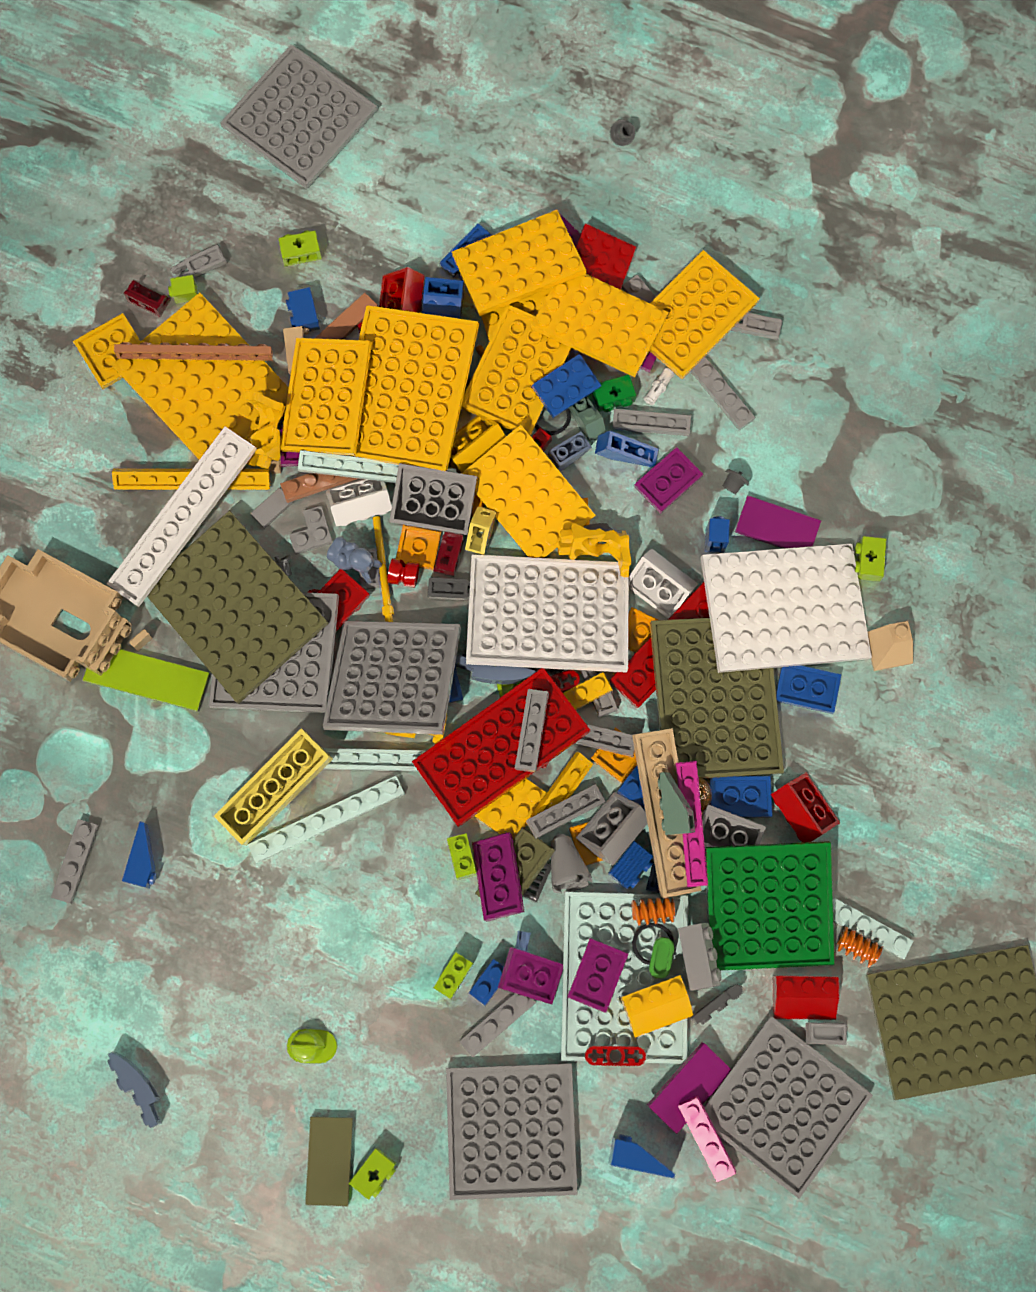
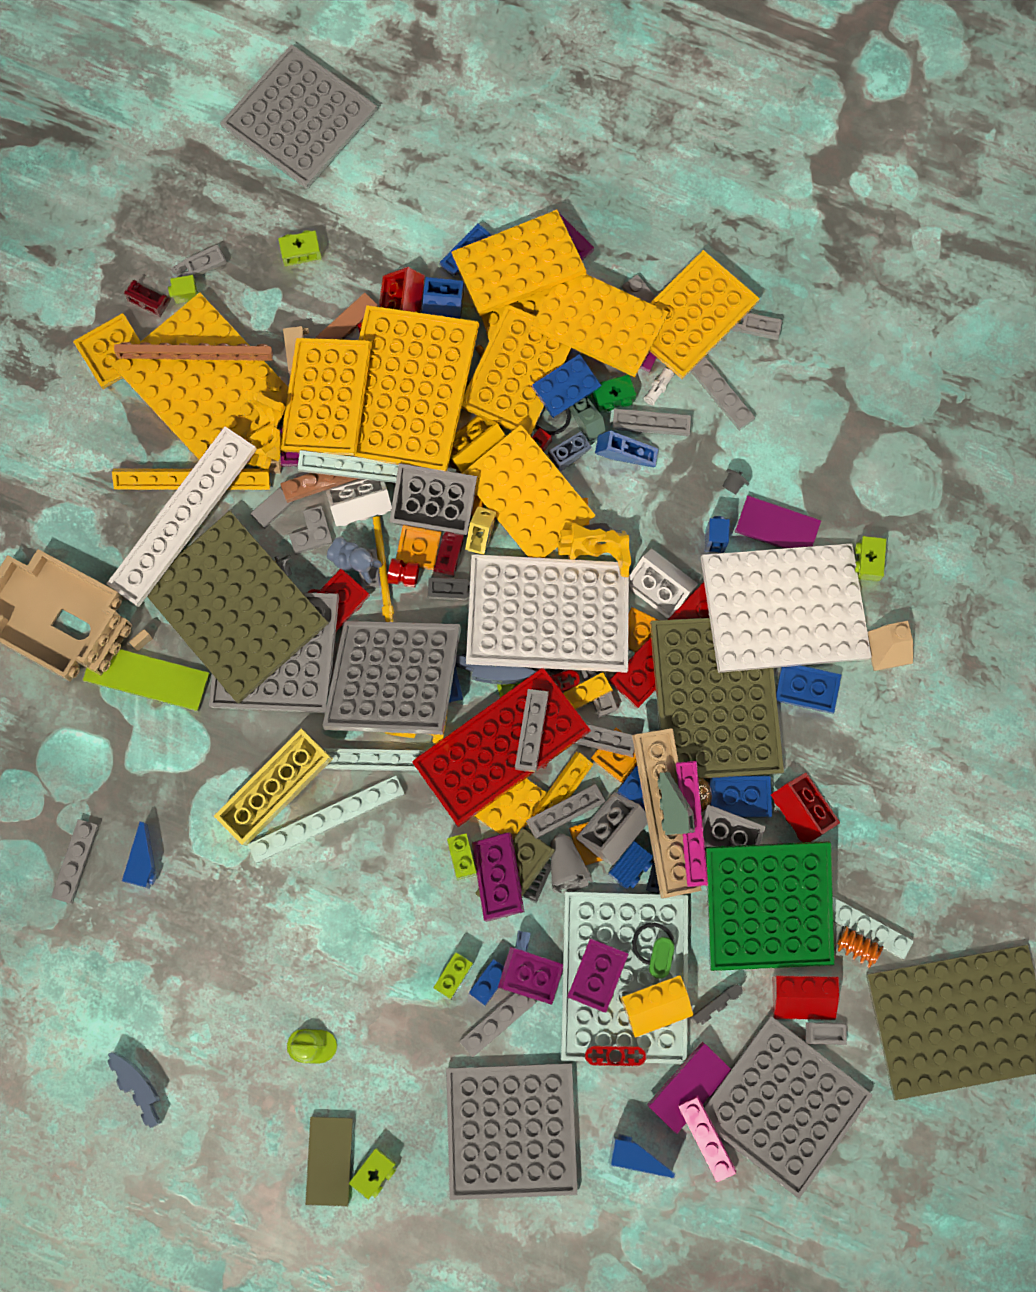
blue brick [286,287,320,332] -> none
red plate [575,223,636,290] -> none
dark grey piece [610,119,635,146] -> none
orange piece [631,897,675,926] -> none
magenta plate [634,447,703,514] -> none
light grey slope [678,923,721,991] -> none

